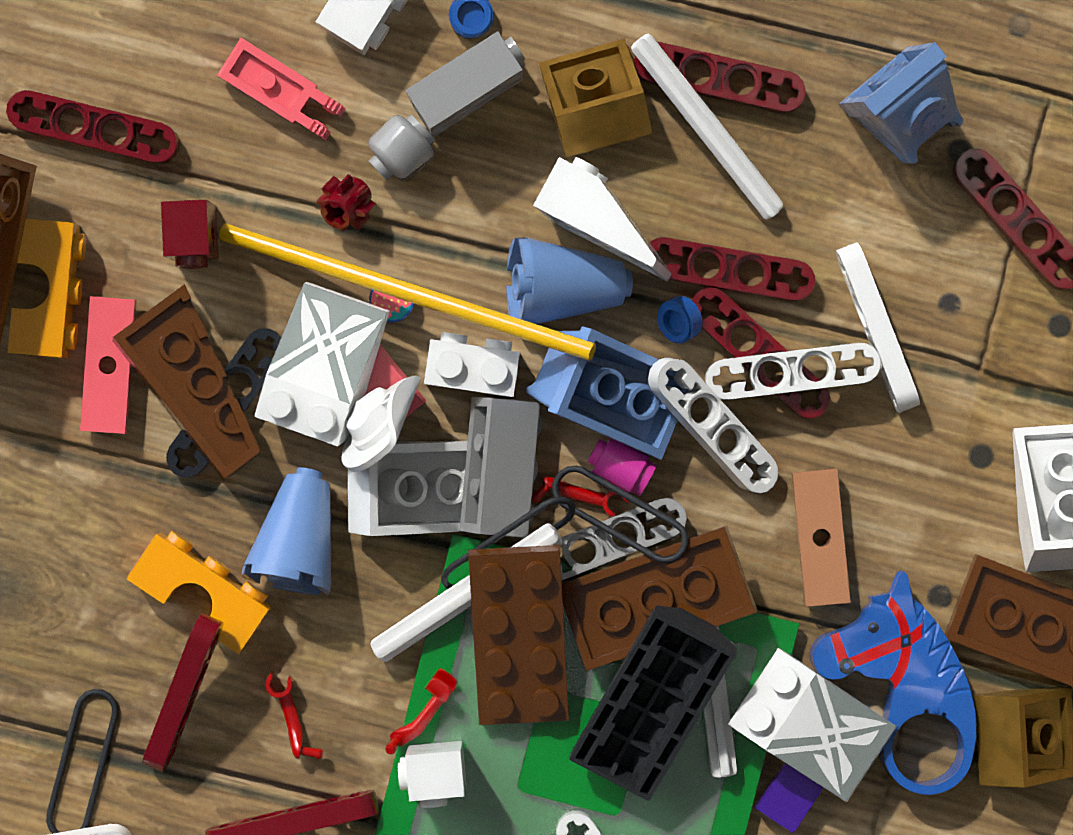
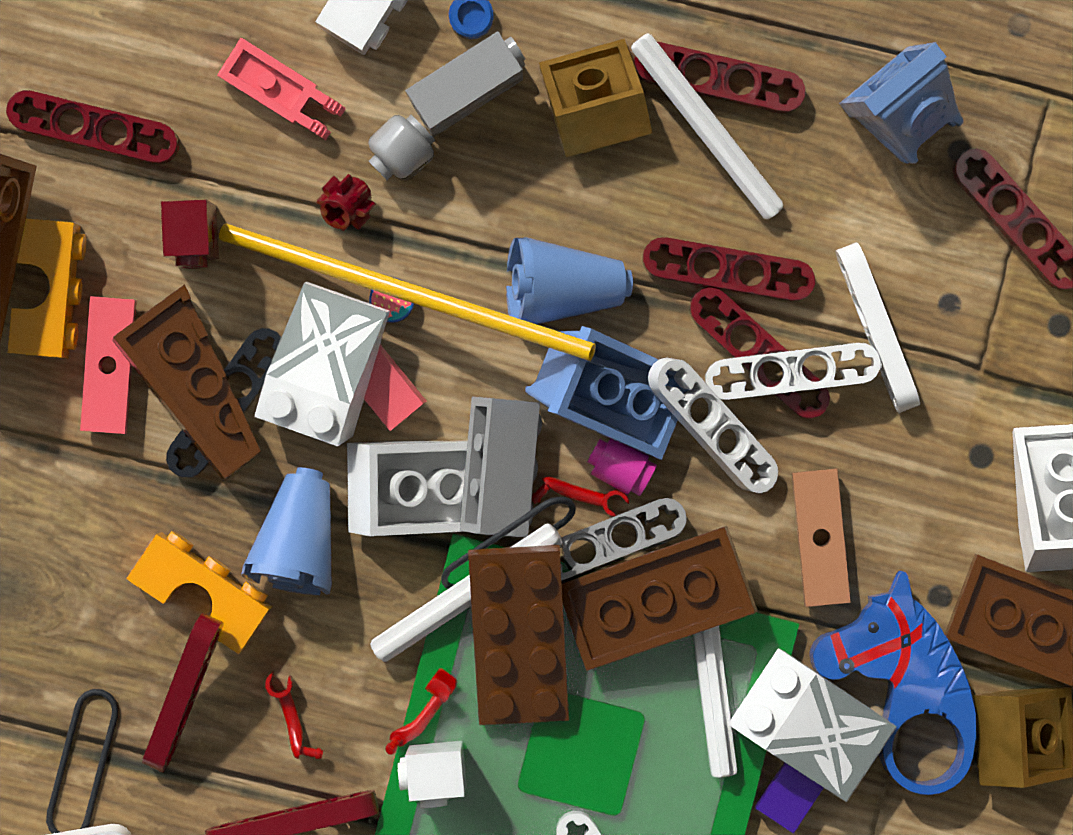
white hat [342,376,421,472] -> none
white brick [424,332,520,397] -> none
white slope [533,157,671,281] -> none
black piece [552,465,689,563] -> none
black piece [569,606,737,801] -> none
blue tile [657,296,702,343] -> none

